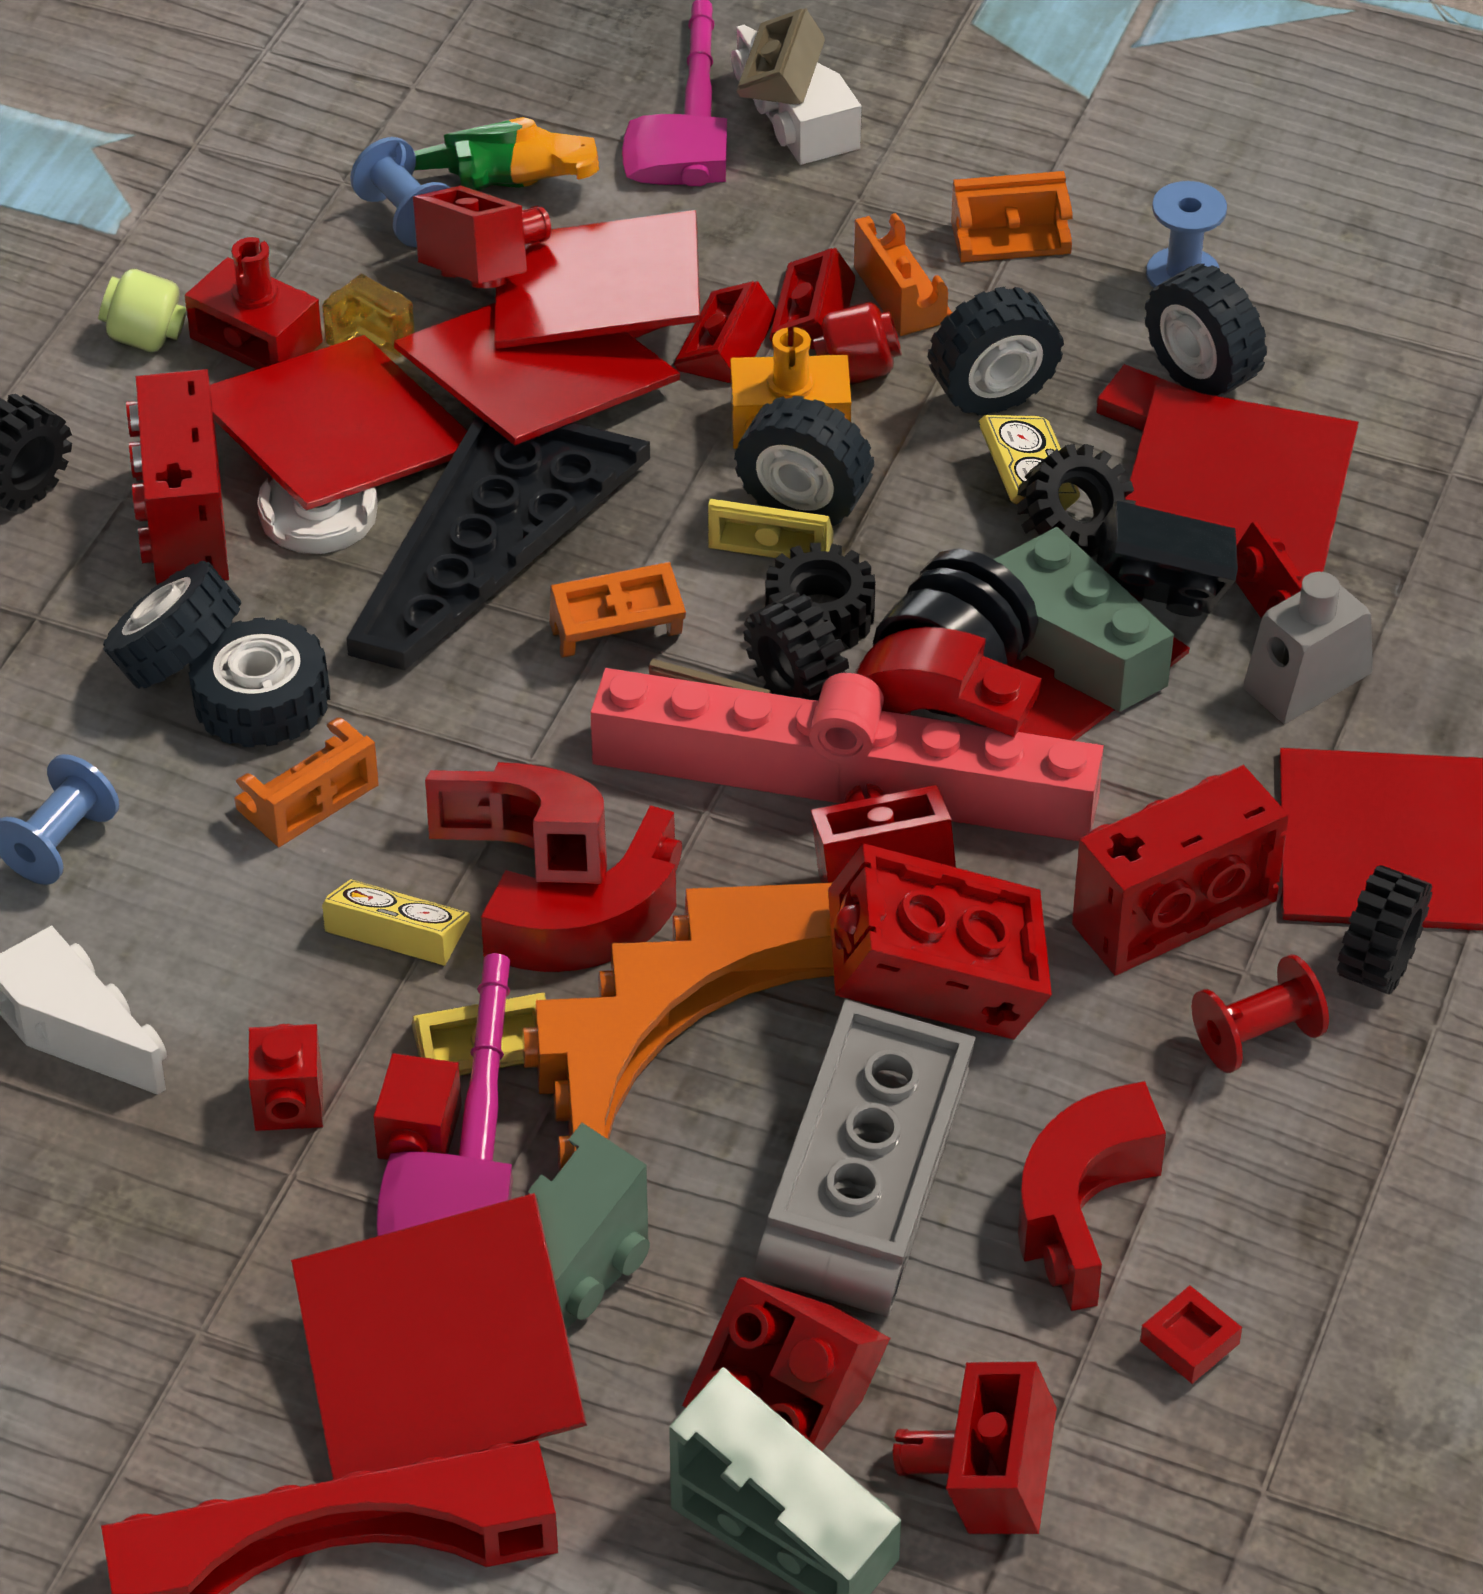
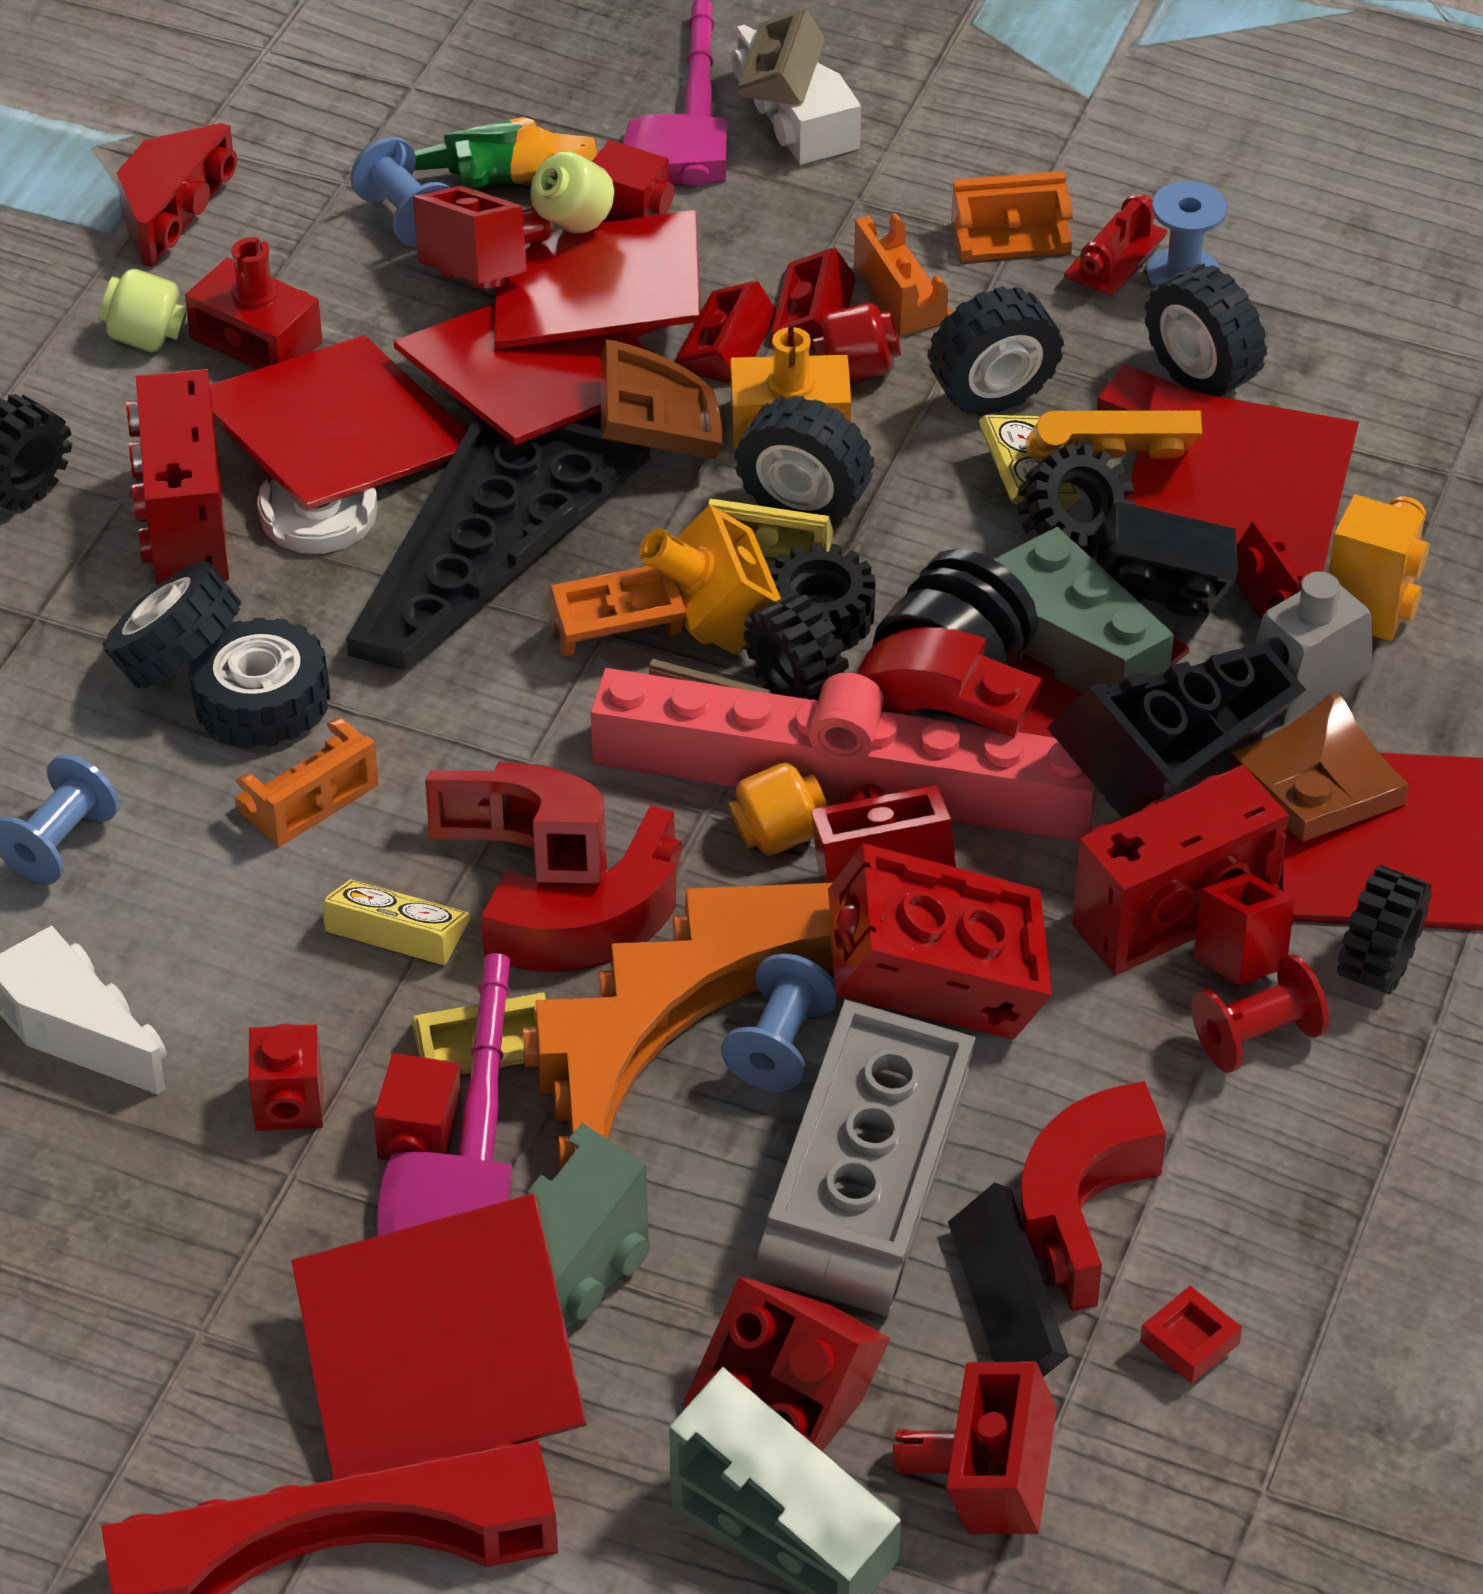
clear yellow bracket [322,273,415,357] -> none
none -> red slope [116,123,237,267]
none -> yellowish green head [530,152,614,233]
none -> red brick [592,140,674,222]
none -> dark orange plate [600,339,723,459]
none -> light orange brick [639,504,781,655]
none -> medium blue piece [721,954,839,1092]
none -> light orange head [728,762,827,856]
none -> black tile [948,1182,1069,1377]
none -> light orange plate [1025,411,1202,462]
none -> black wedge [1047,642,1306,818]
none -> red hinge [1064,194,1168,297]
none -> red brick [1194,873,1295,985]
none -> dark orange plate [1229,692,1409,842]
none -> light orange brick [1329,494,1430,642]

